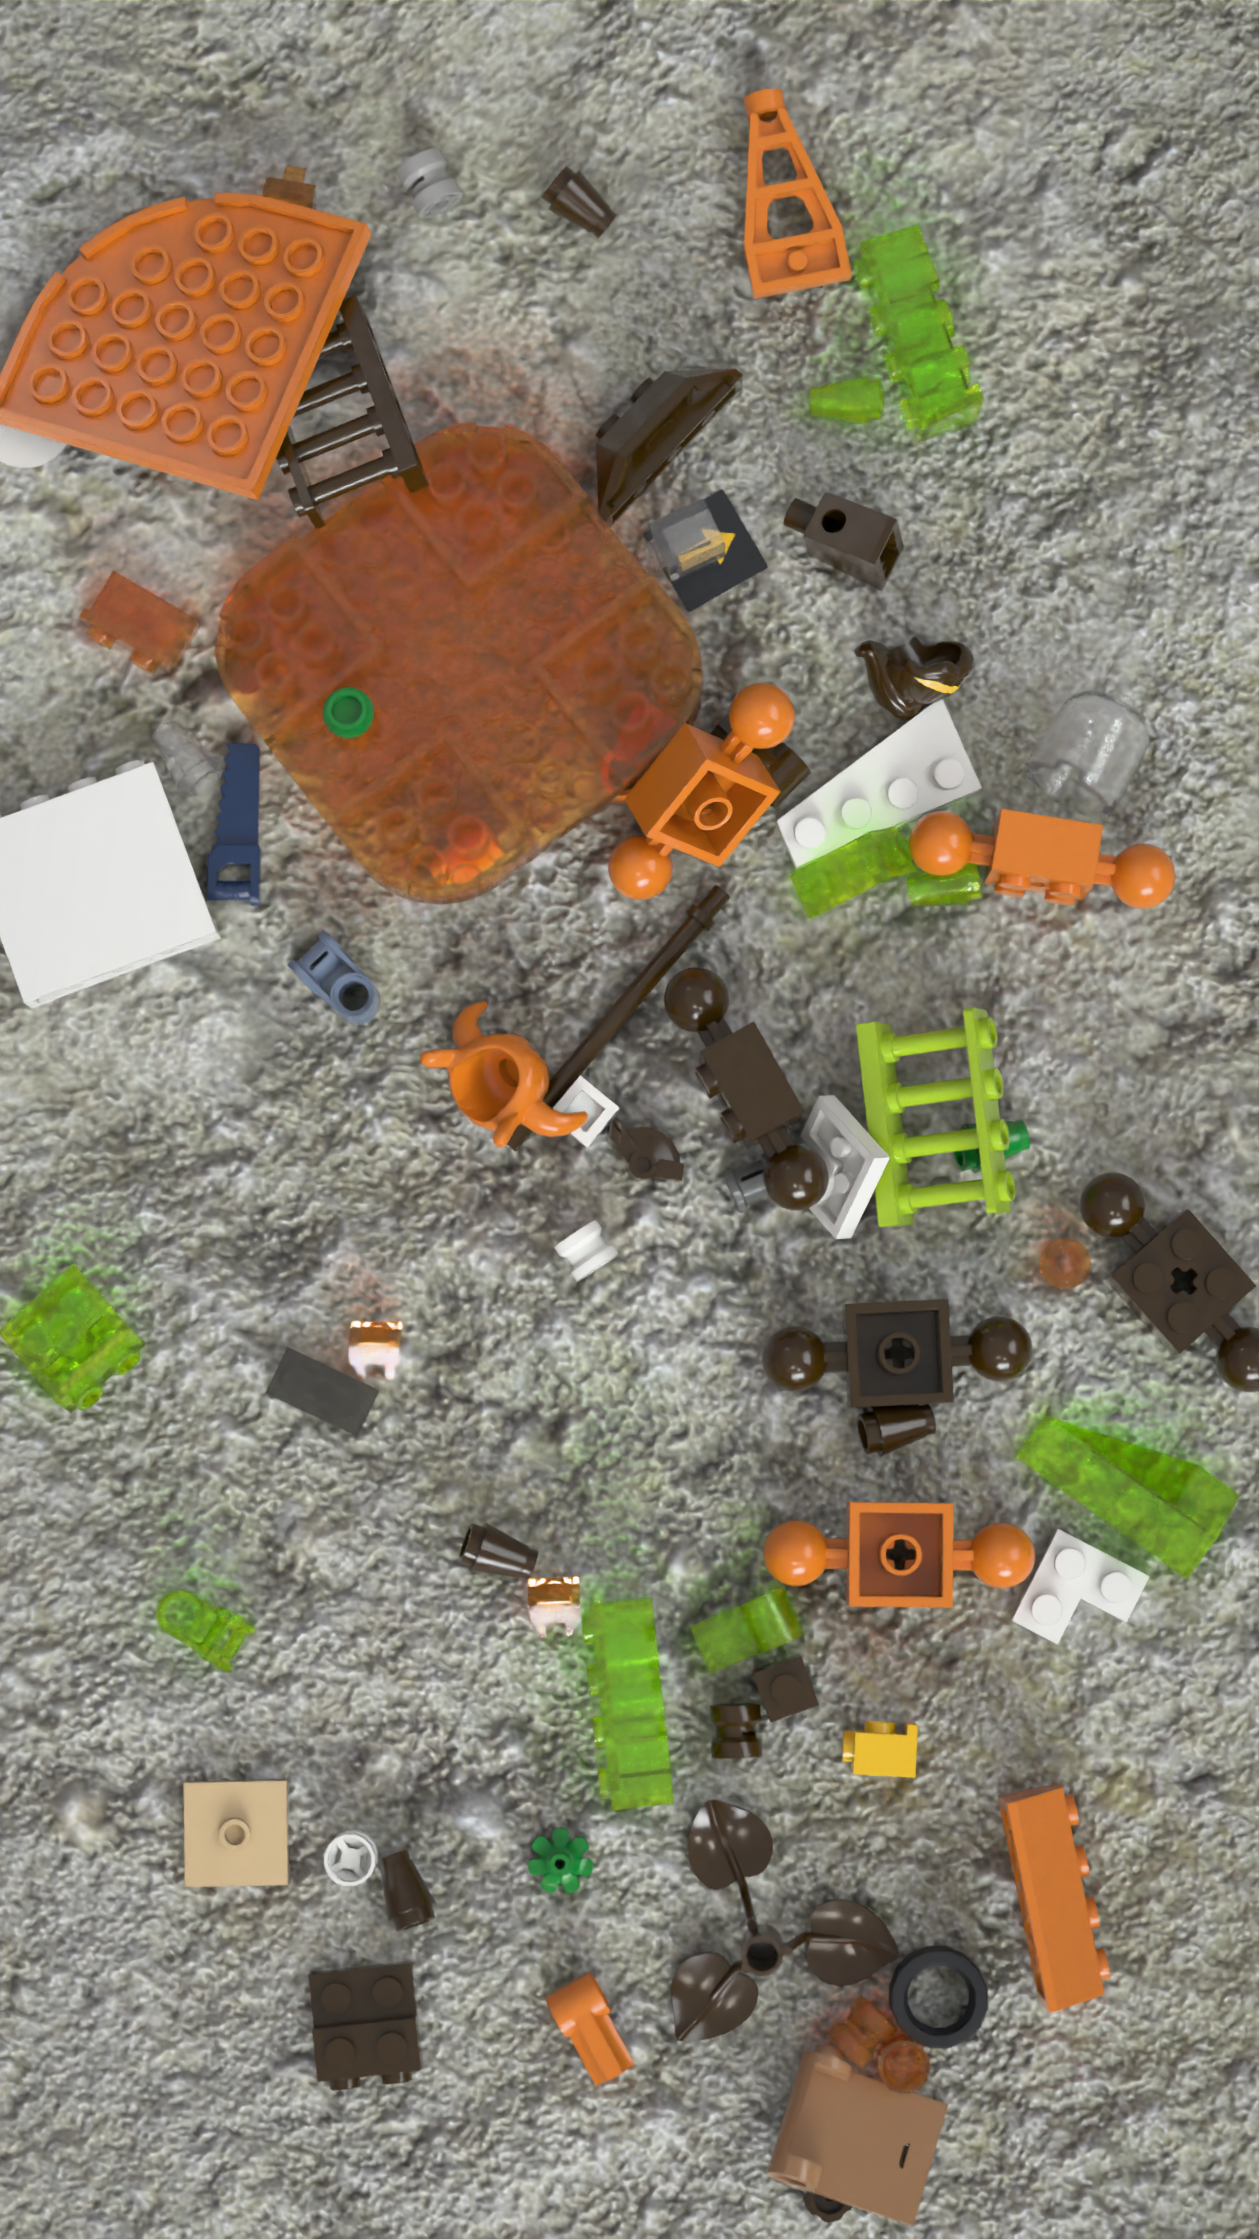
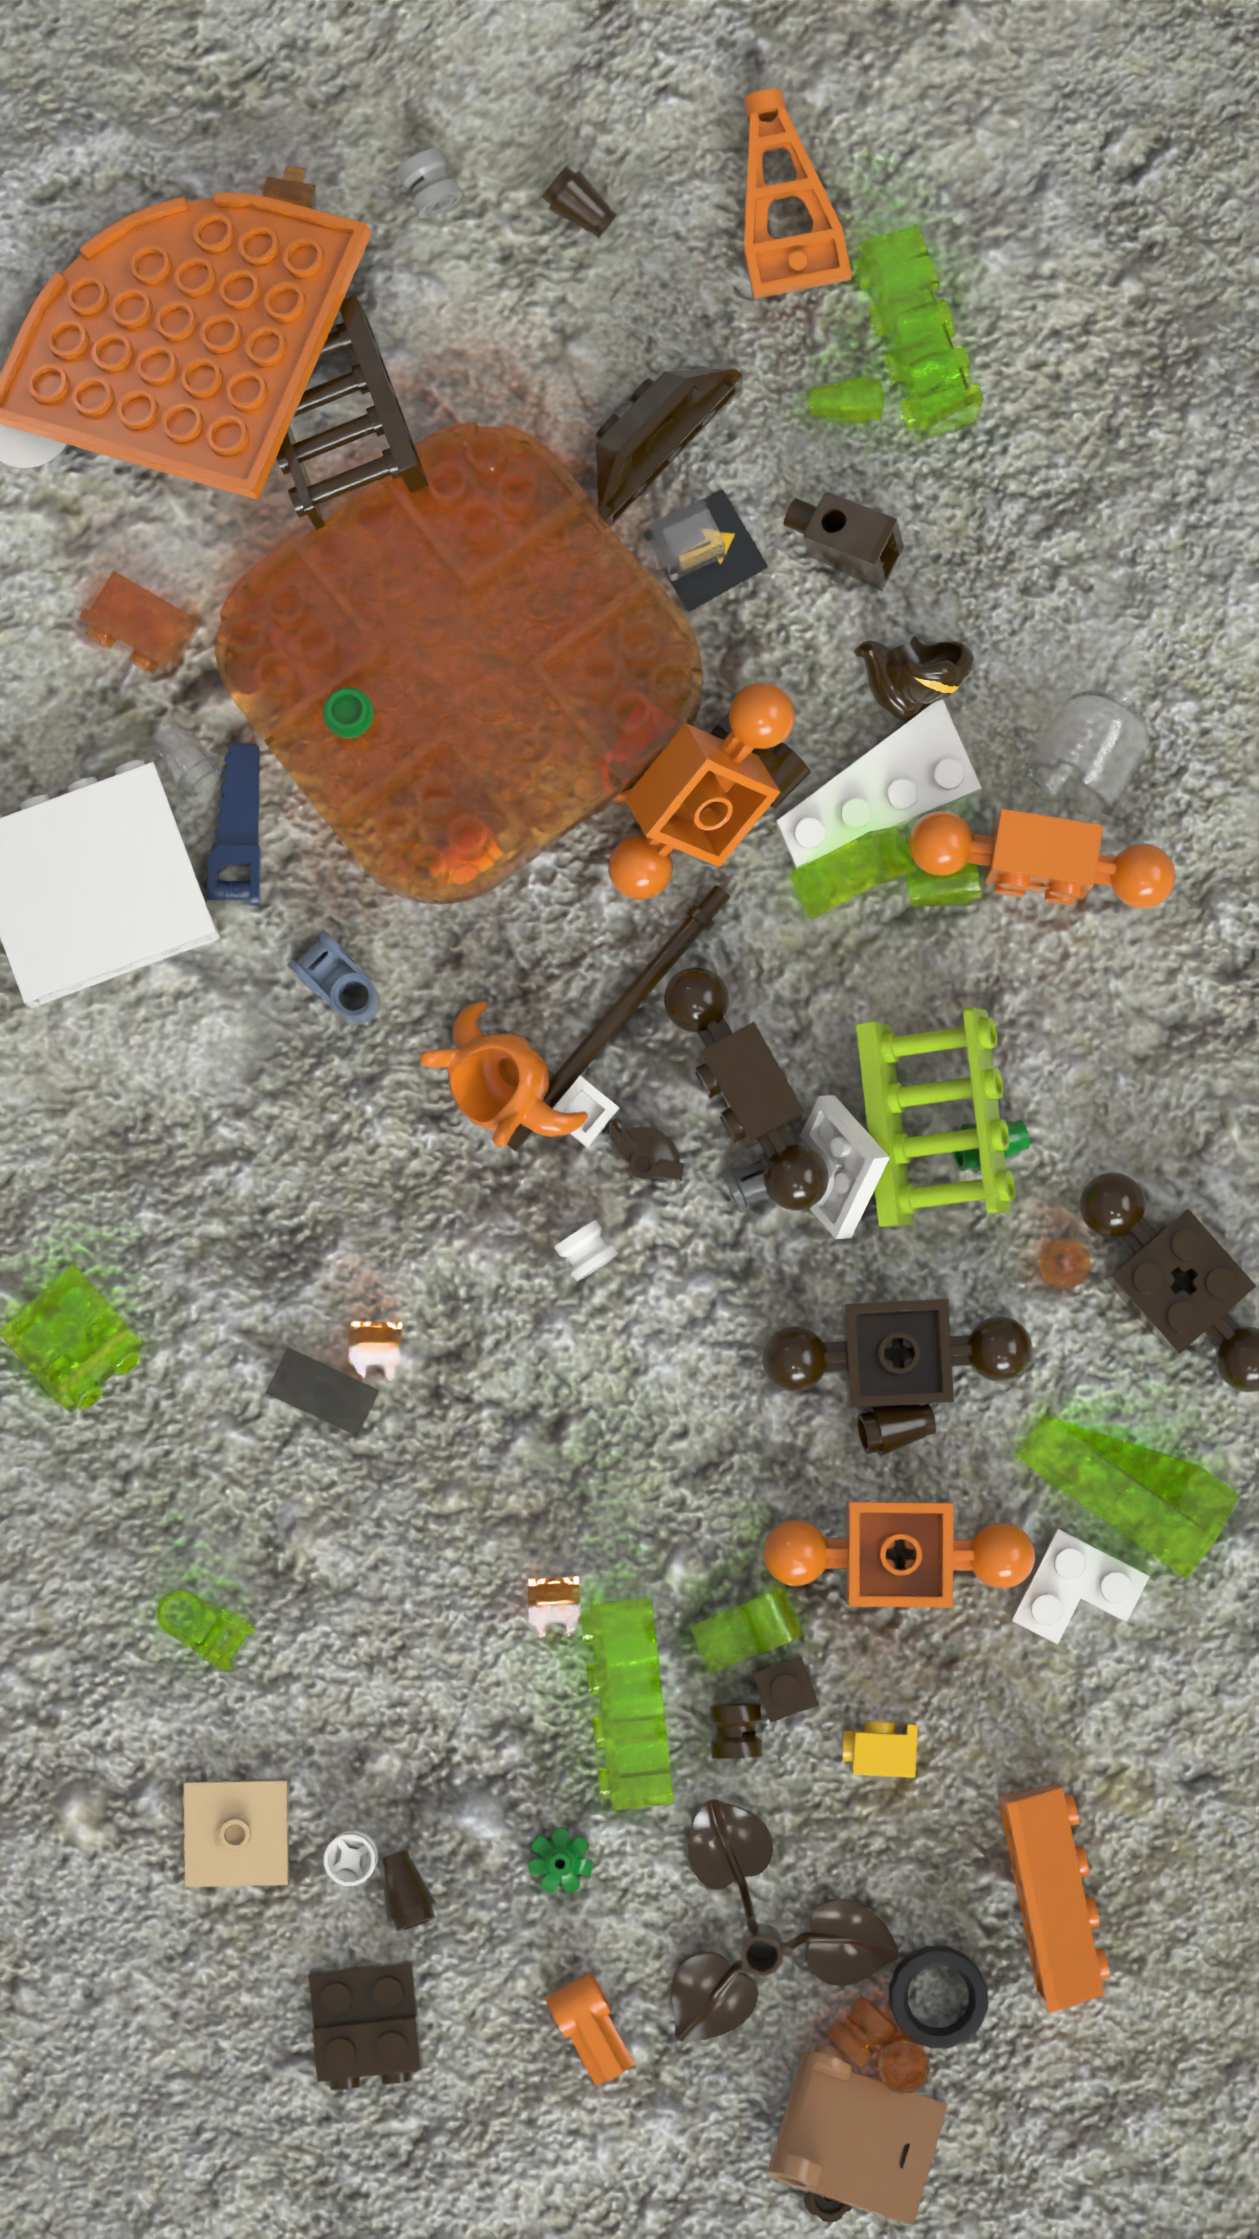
dark brown cone [459,1522,538,1580] -> none

